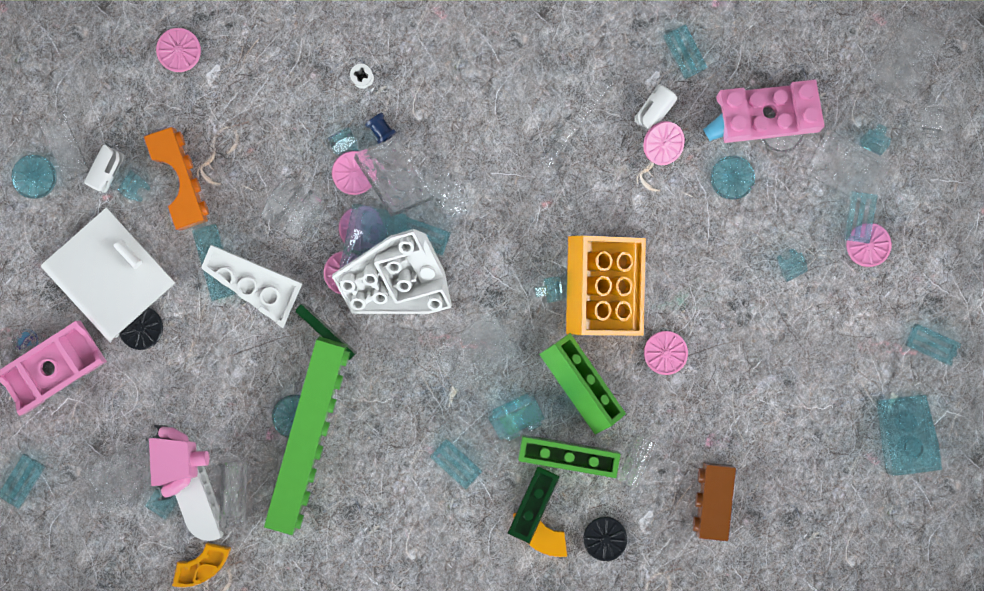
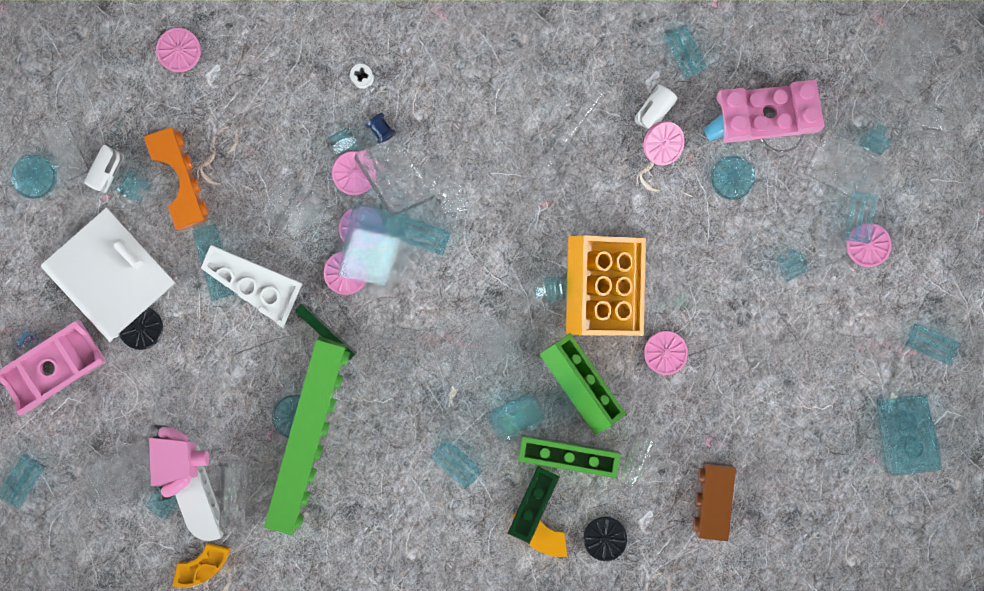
white wedge [332,229,452,314] -> none

